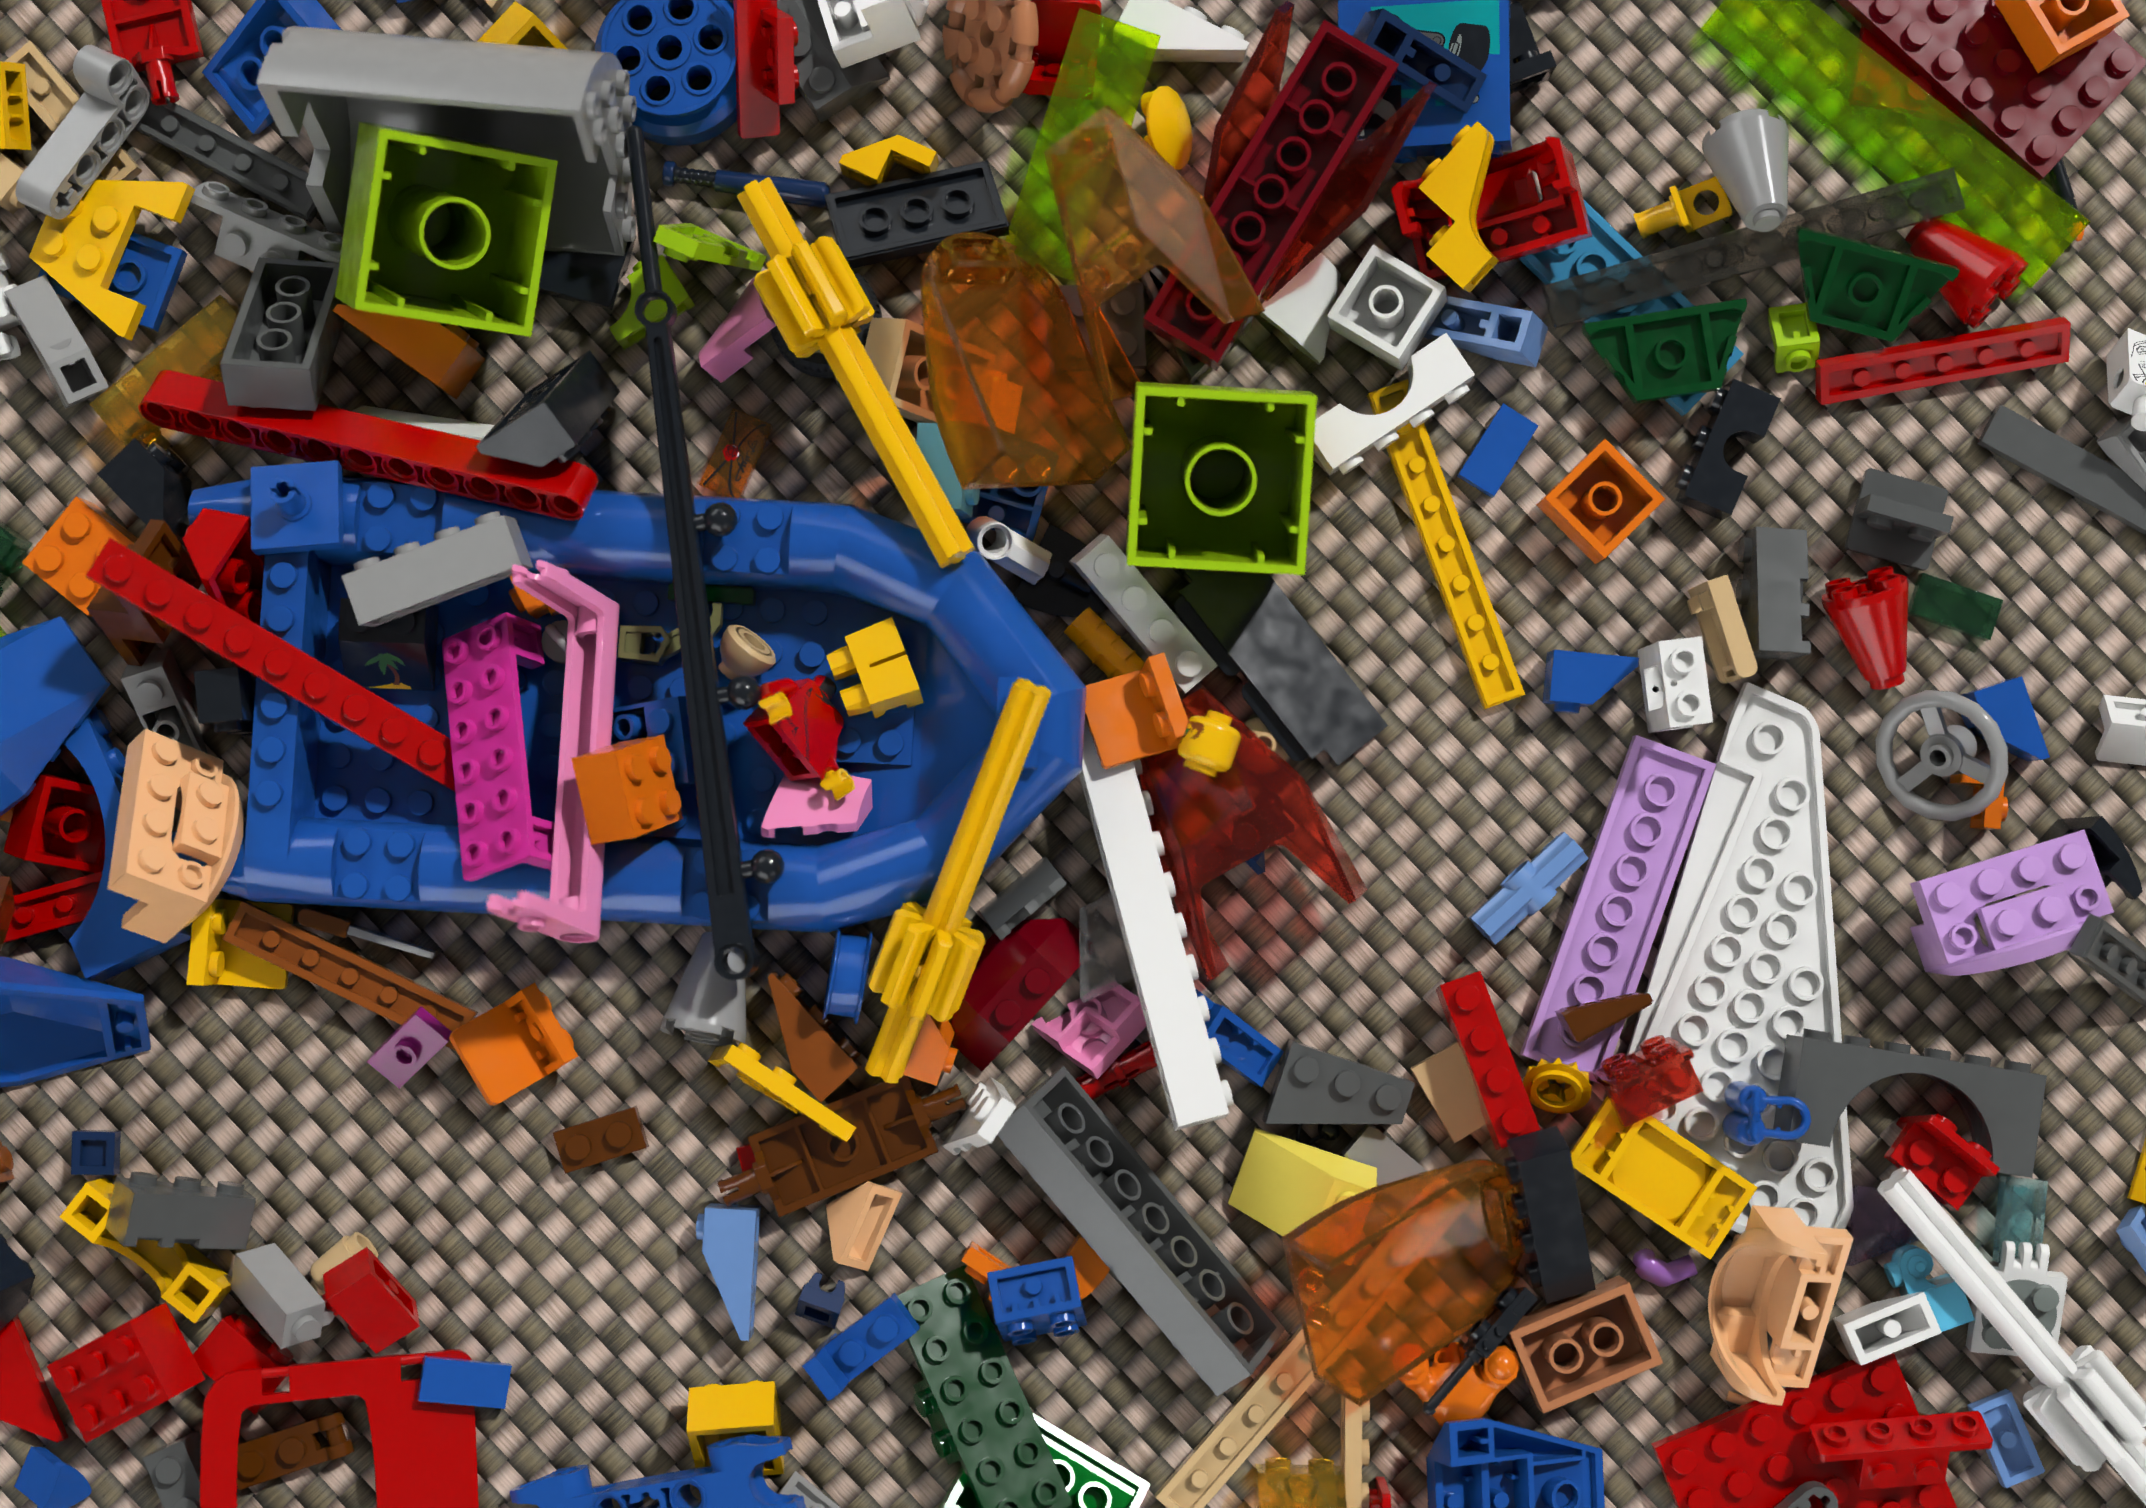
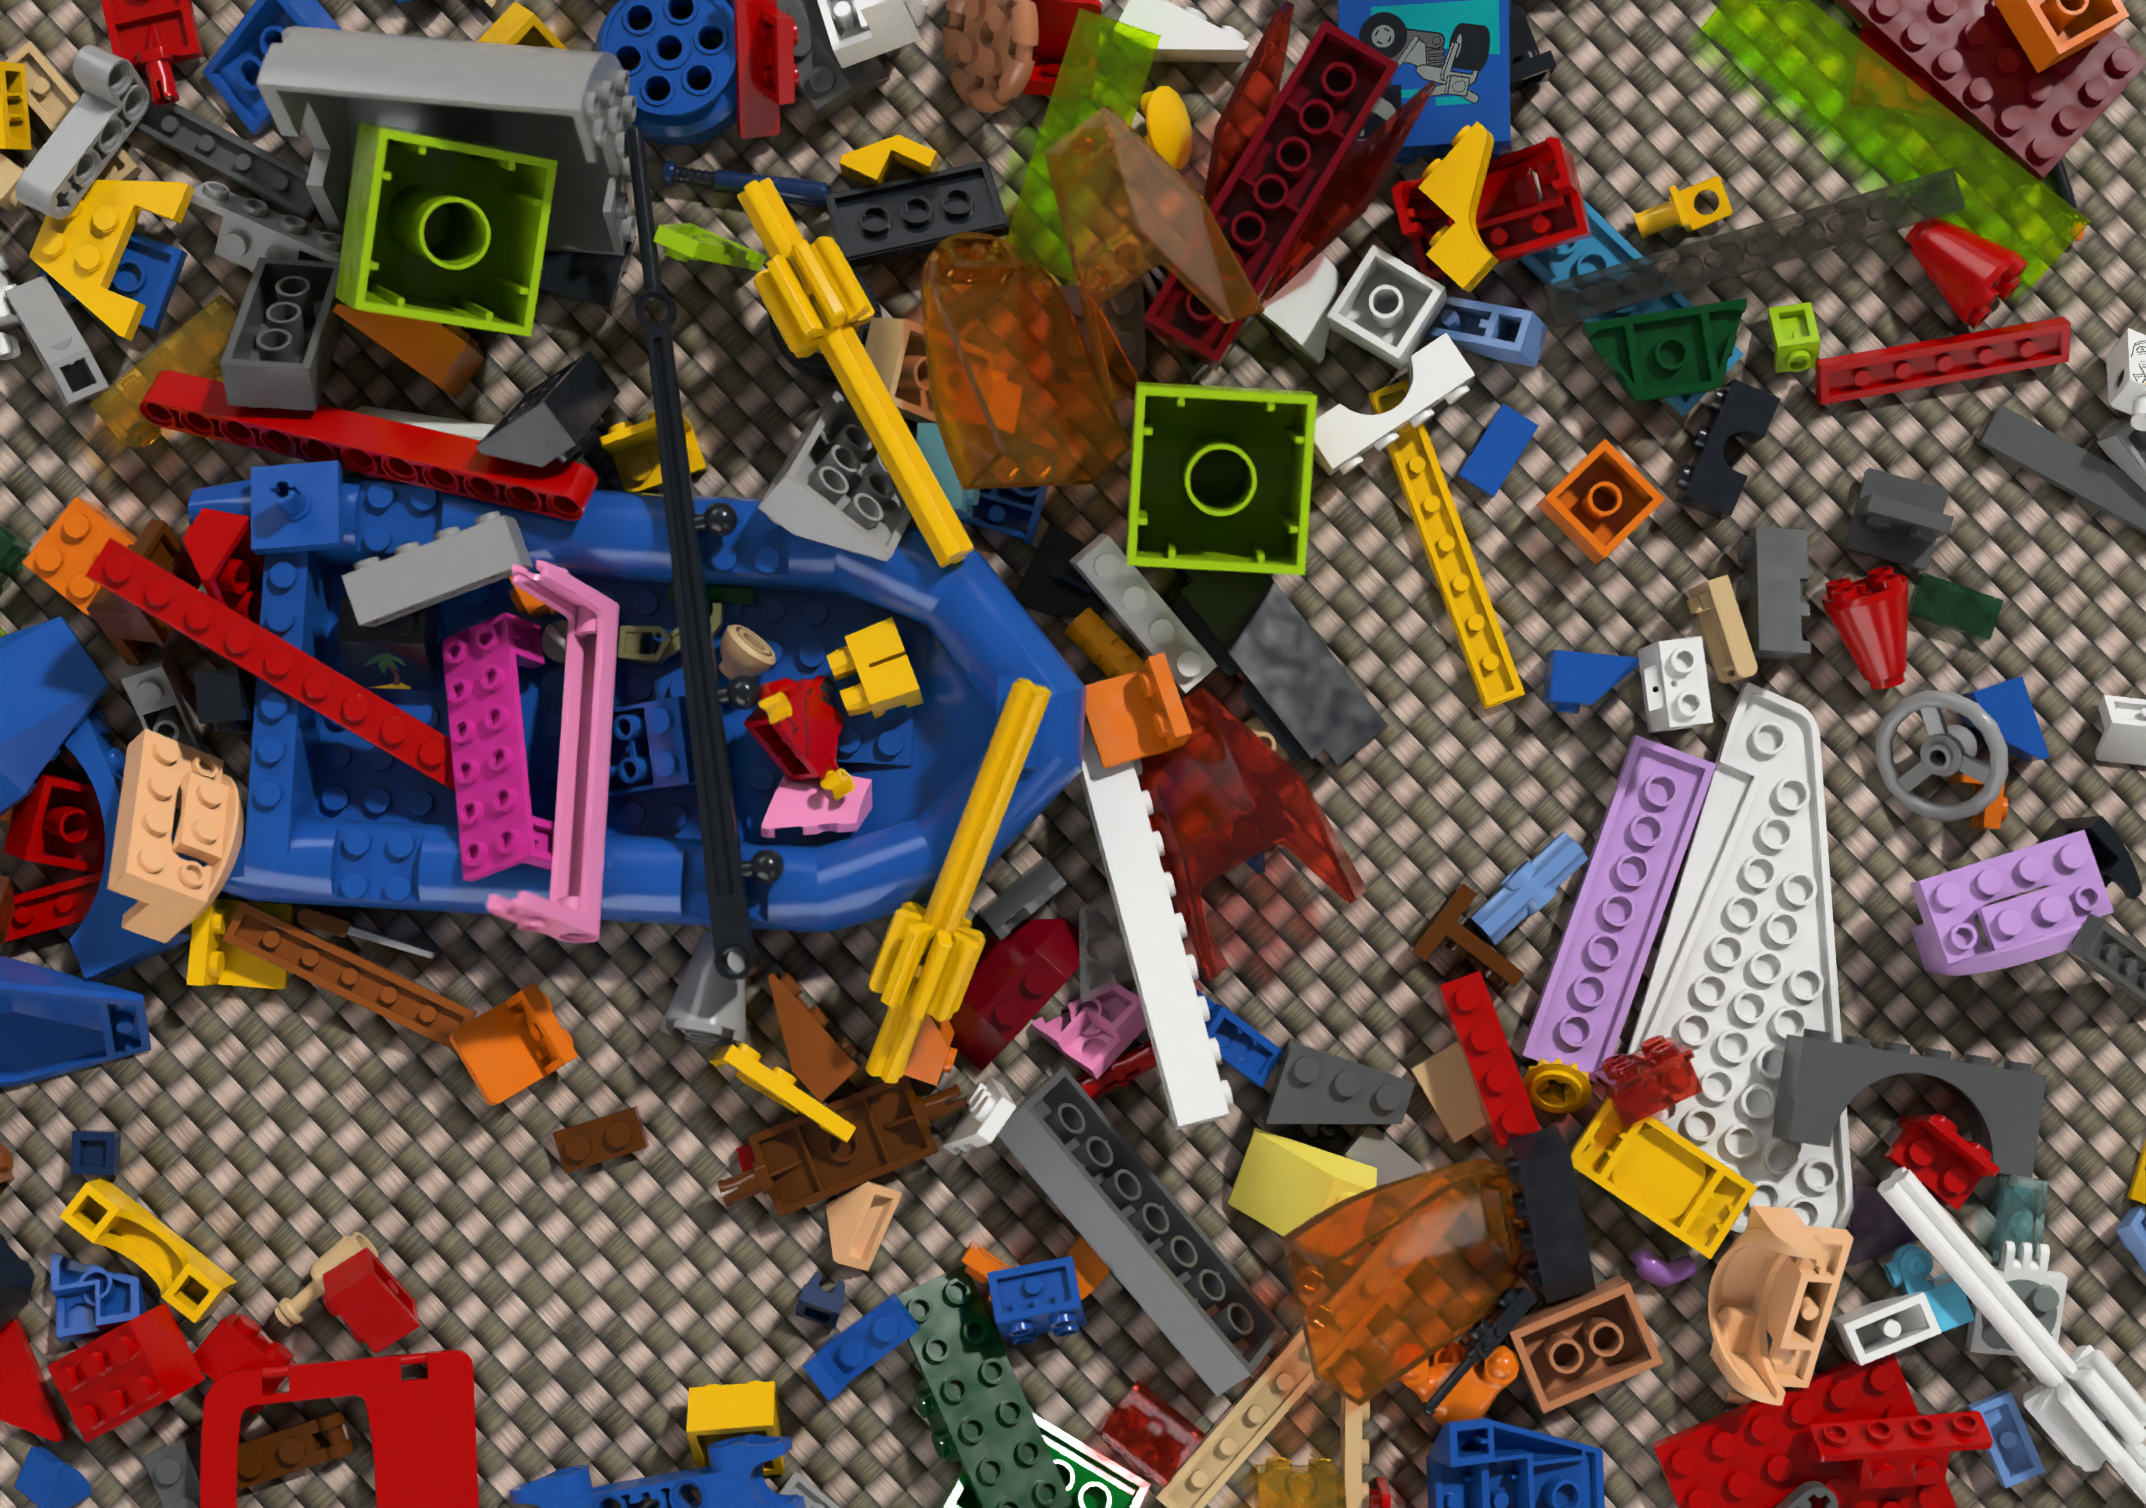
black slope [97,438,192,546] -> none
dark grey wedge [106,1172,256,1250] -> none
light grey brick [231,1243,335,1349] -> none
magenta plate [367,1006,452,1089] -> none
blue tile [417,1355,512,1409] -> none
orange brick [571,734,683,845] -> none
lime arch [609,254,695,350] -> none
medium blue slope [696,1203,761,1341] -> none
bright pink slope [699,277,776,383] -> none
clear orange tile [699,408,773,498] -> none
blue wheel [822,929,872,1025] -> none
white piece [966,516,1052,585] -> none
yellow head [1177,710,1241,777] -> none
dark blue slope [1353,8,1487,114] -> none
reddish brown slope [1555,992,1653,1043] -> none
light grey cone [1702,109,1789,232] -> none
blue piece [1722,1081,1811,1146] -> none
dark green wing [1795,226,1960,342] -> none
none -> blue slope [51,1253,147,1343]
none -> yellow bracket [599,411,708,493]
none -> light grey slope [758,391,912,561]
none -> clear red bracket [1098,1380,1205,1487]
none -> reddish brown bracket [1407,883,1525,988]

